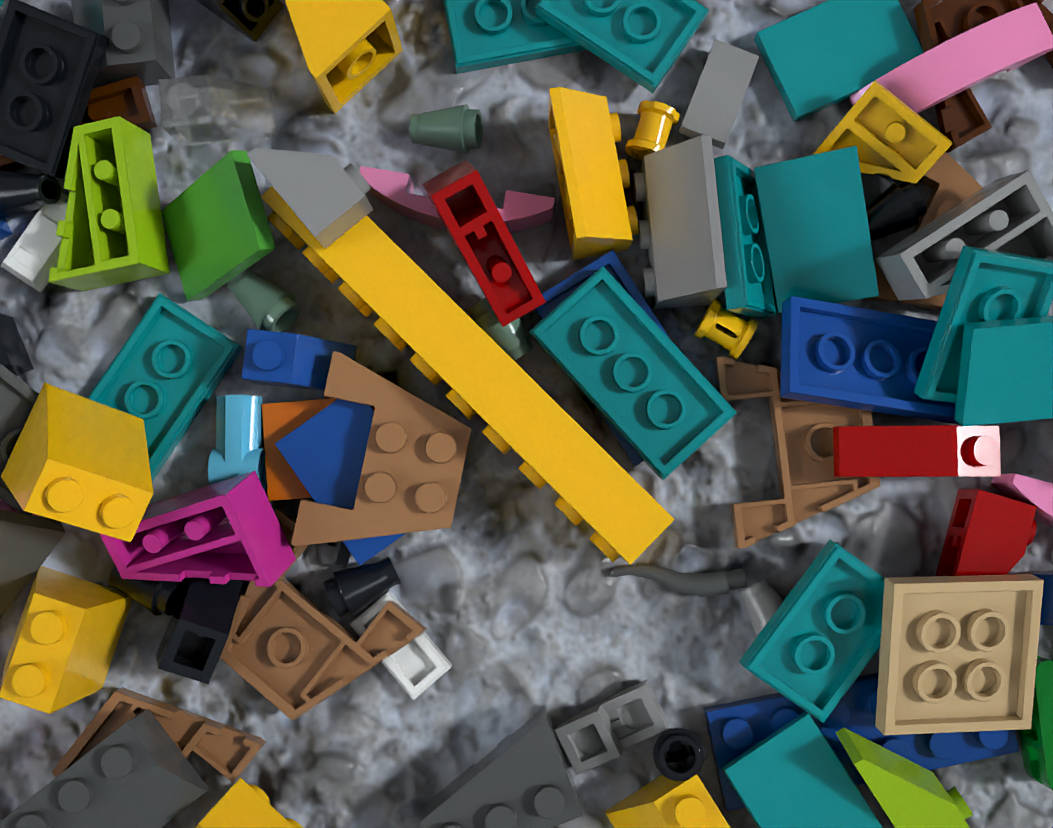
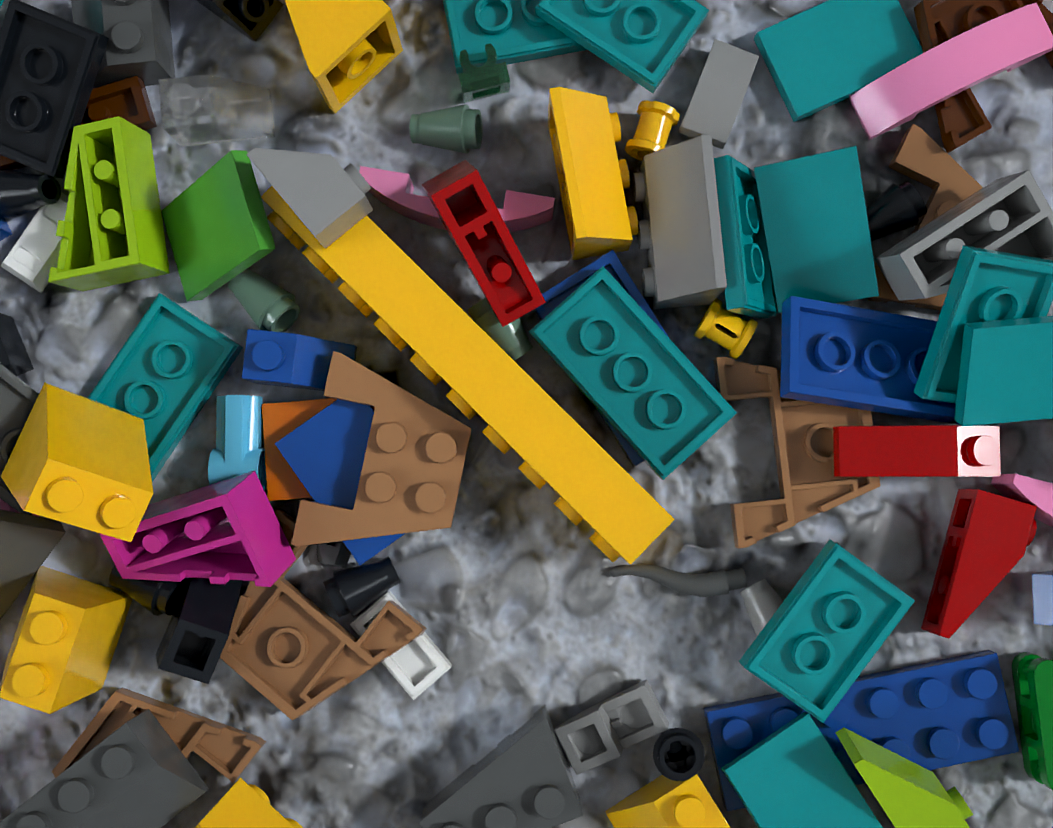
yellow wing [812,80,952,184] -> none
tan plate [875,574,1044,736] -> none
none -> clear green tile [458,43,510,103]

